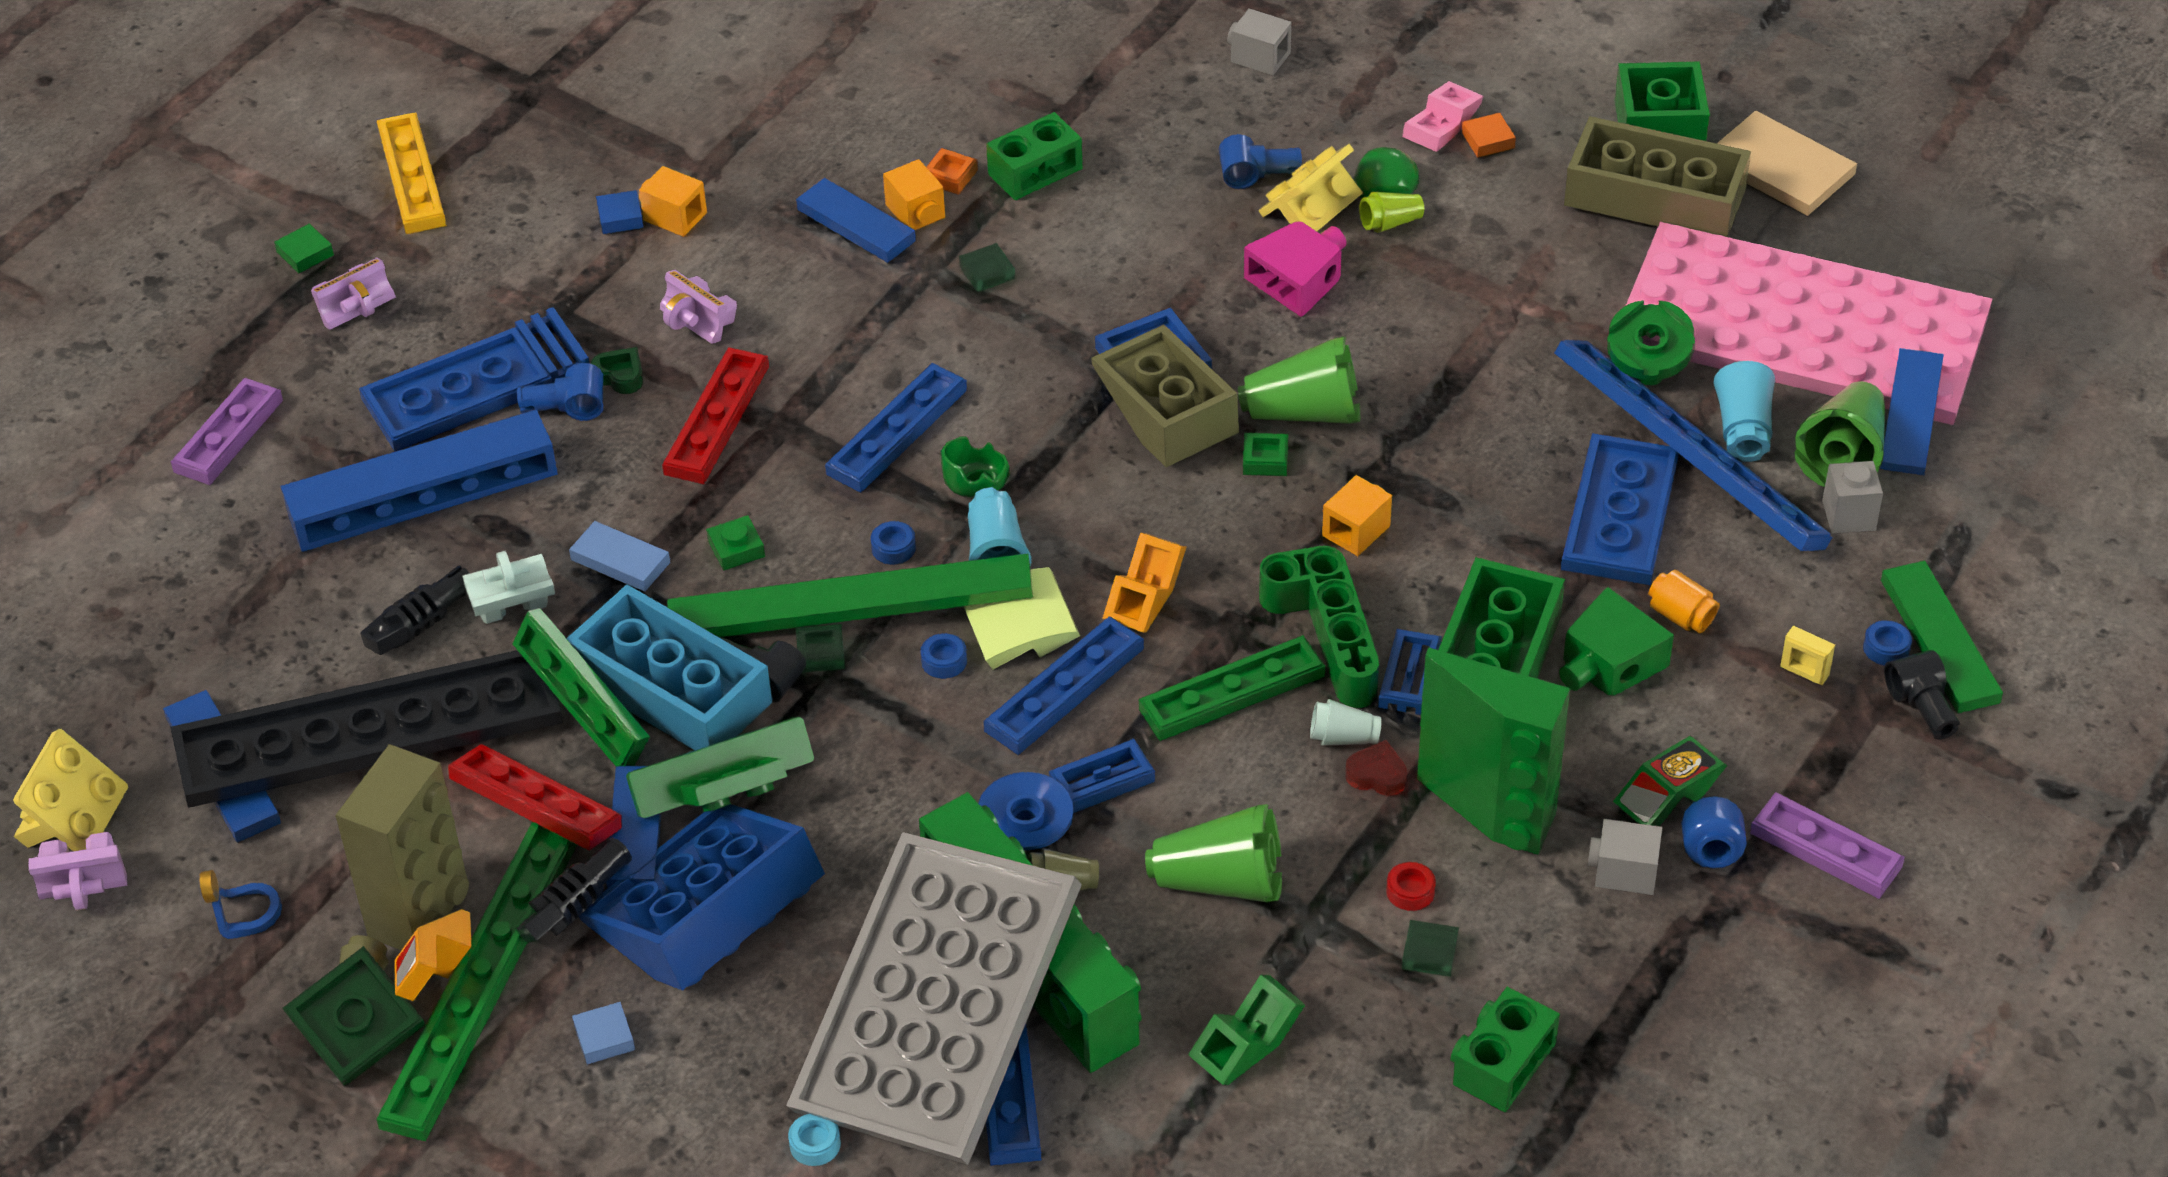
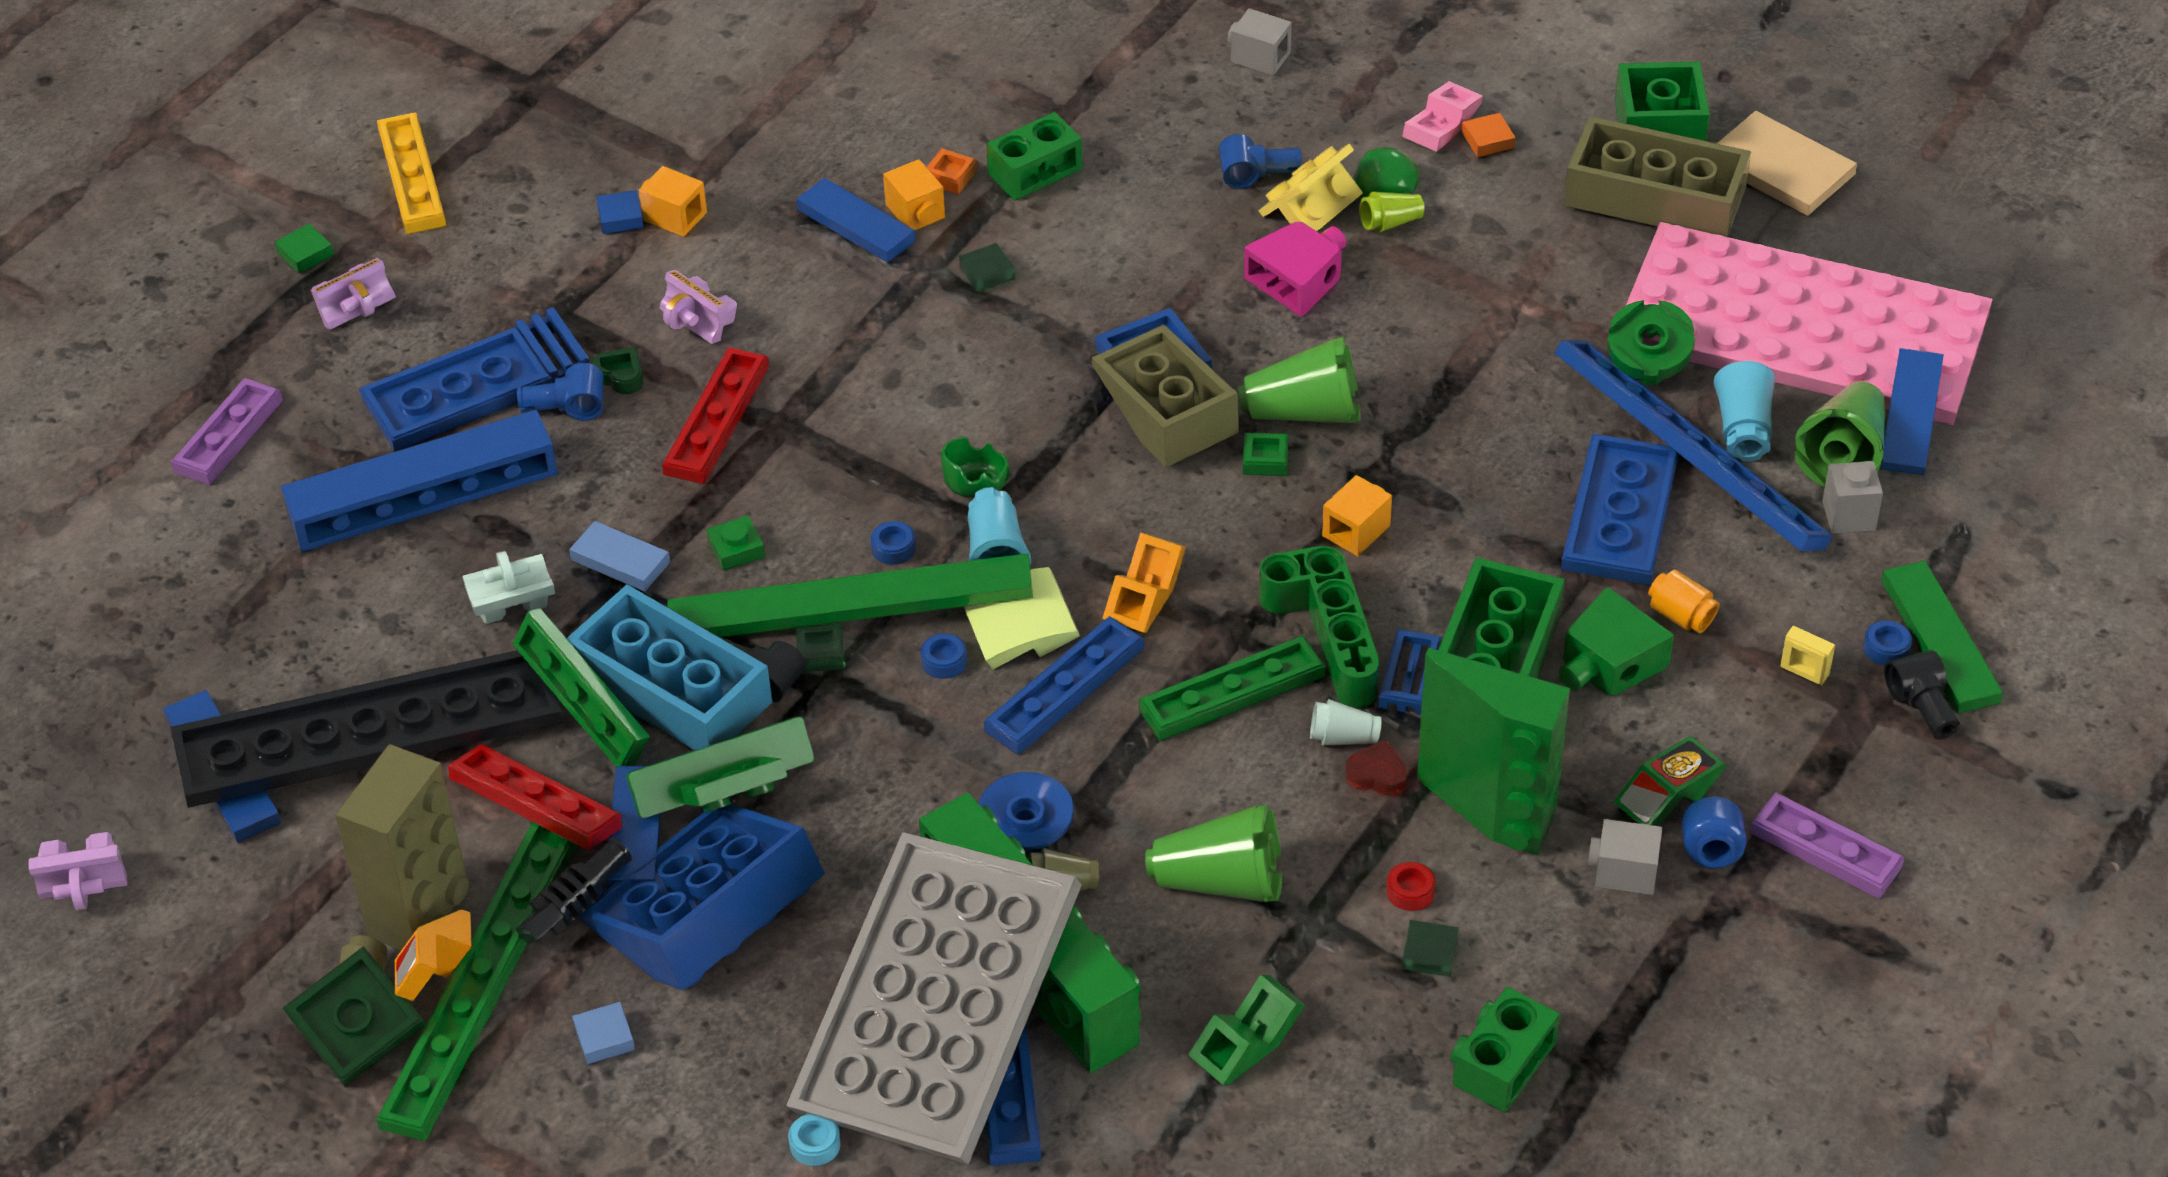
light yellow bracket [13,729,128,851] -> none
blue piece [200,870,282,939] -> none
black hinge [360,565,470,655] -> none
blue tile [825,363,967,493] -> none
blue tile [1049,739,1155,813] -> none

